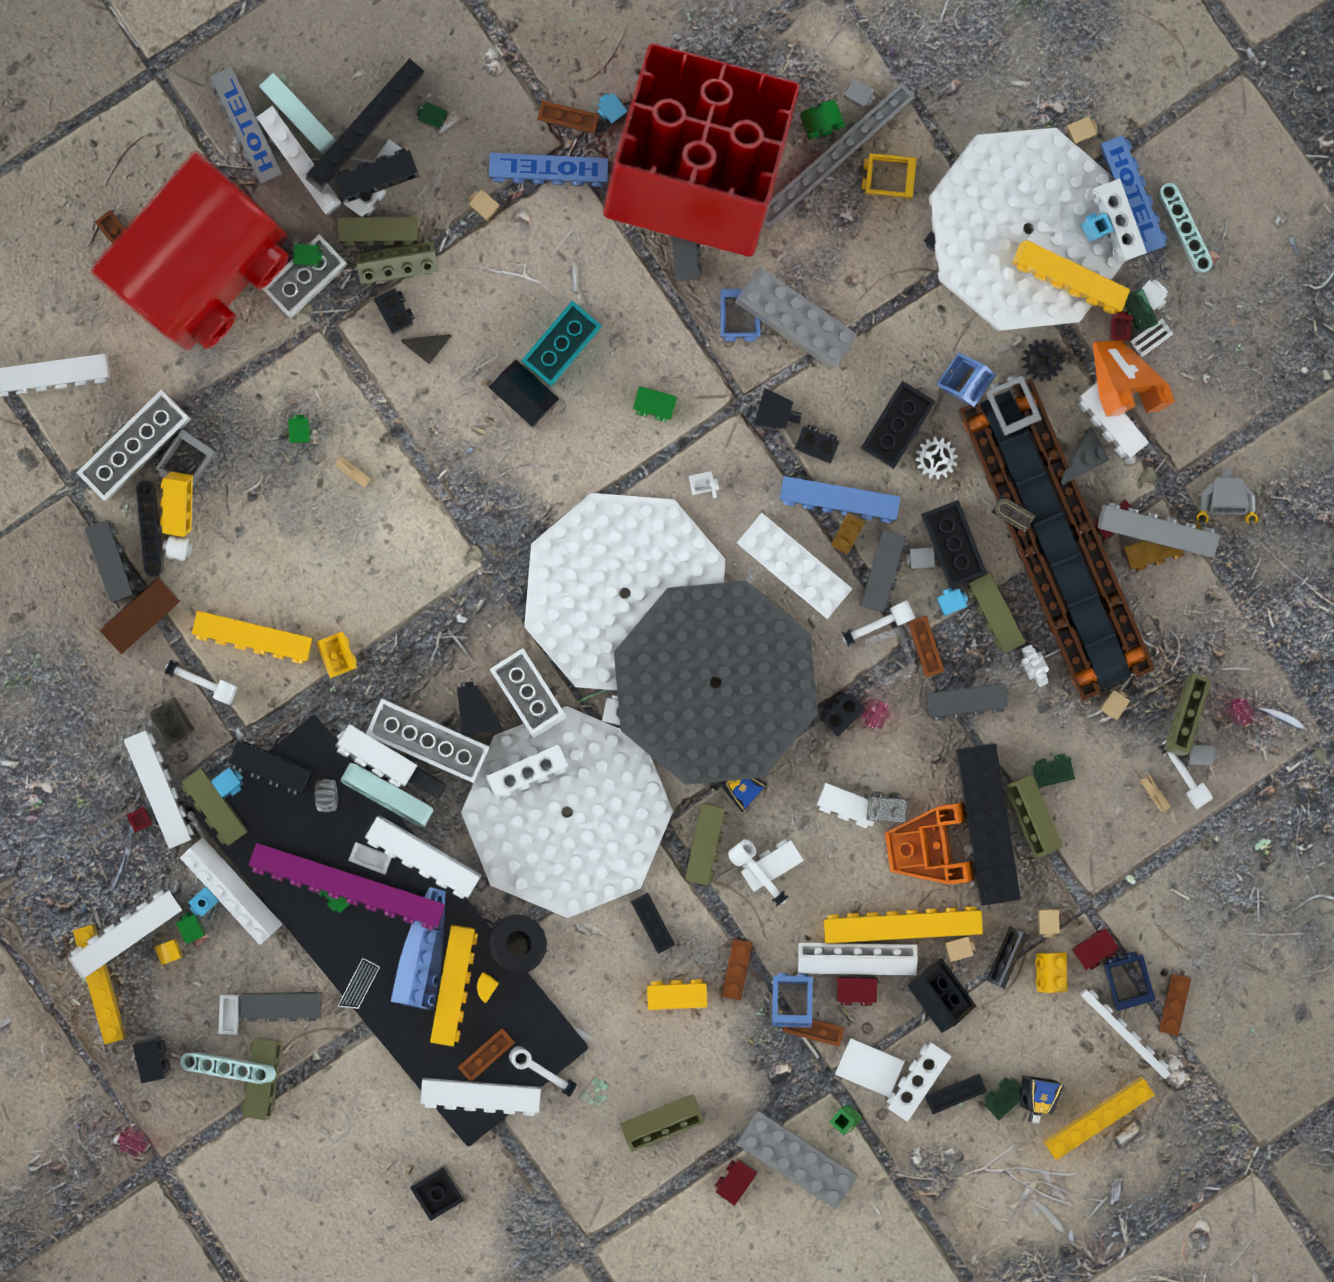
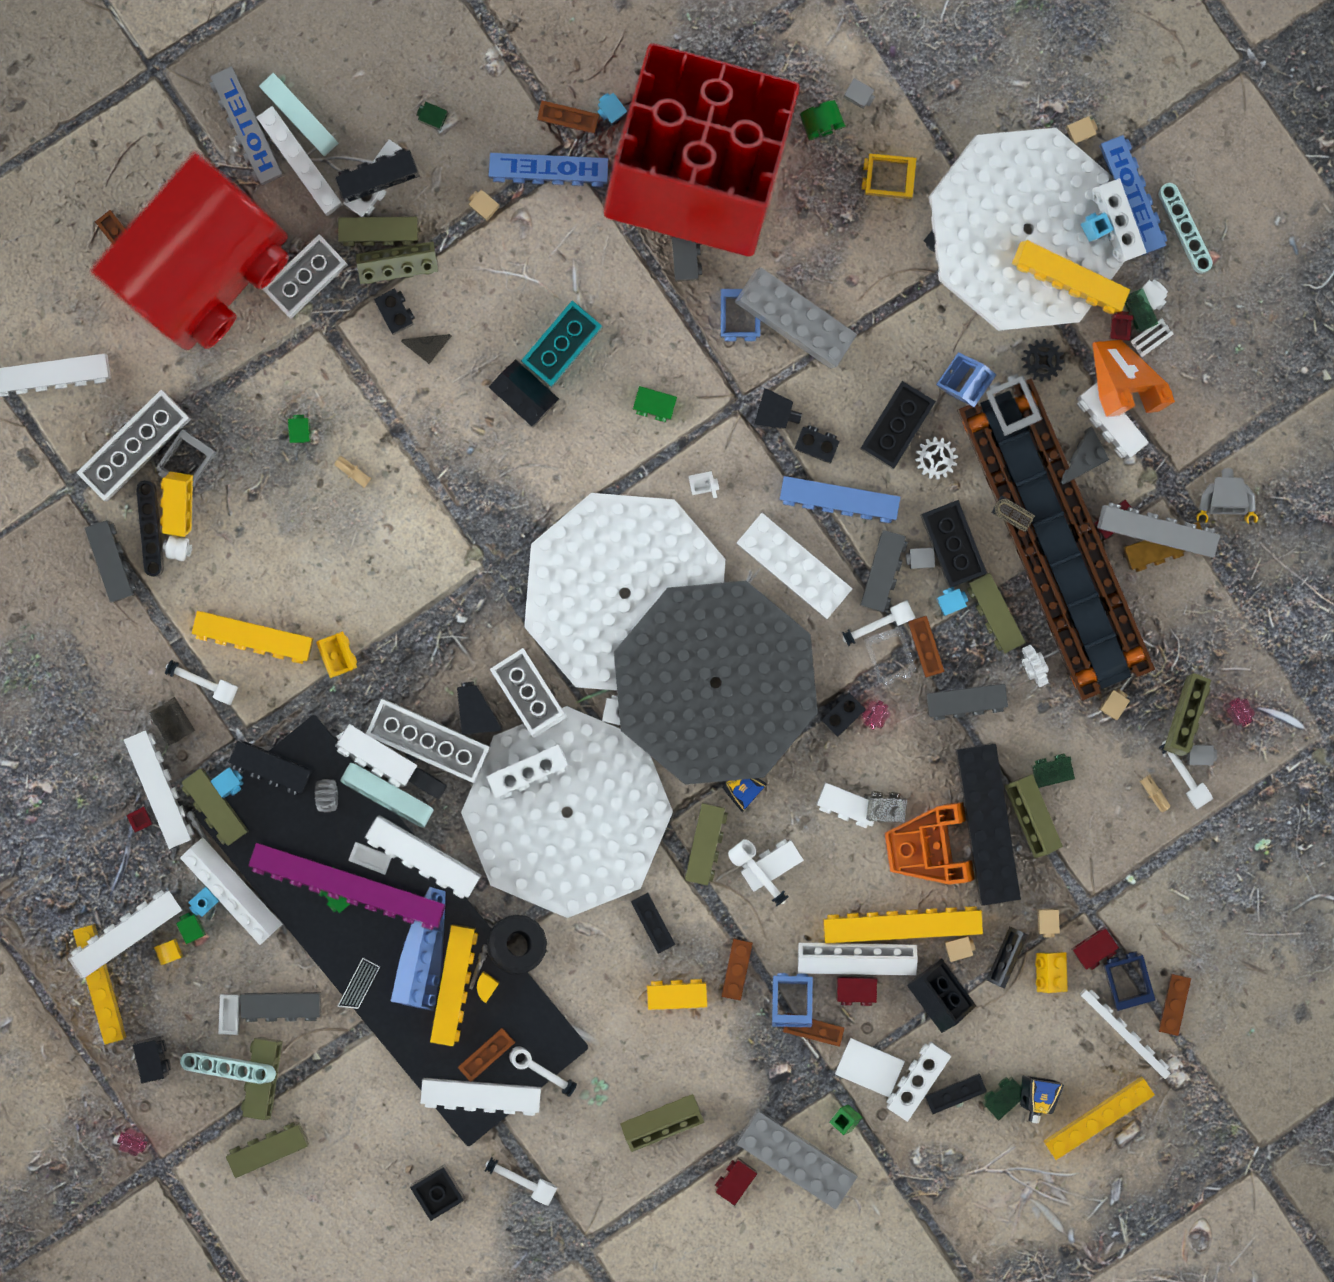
reddish brown brick [100,576,180,654] -> none
green brick [293,244,323,267] -> none
black brick [305,58,425,192] -> none
light grey plate [763,83,915,229] -> none
pearl gold plate [830,512,866,555] -> none
none -> olive brick [226,1122,309,1178]
none -> light grey piece [469,944,488,989]
none -> white piece [485,1157,557,1206]

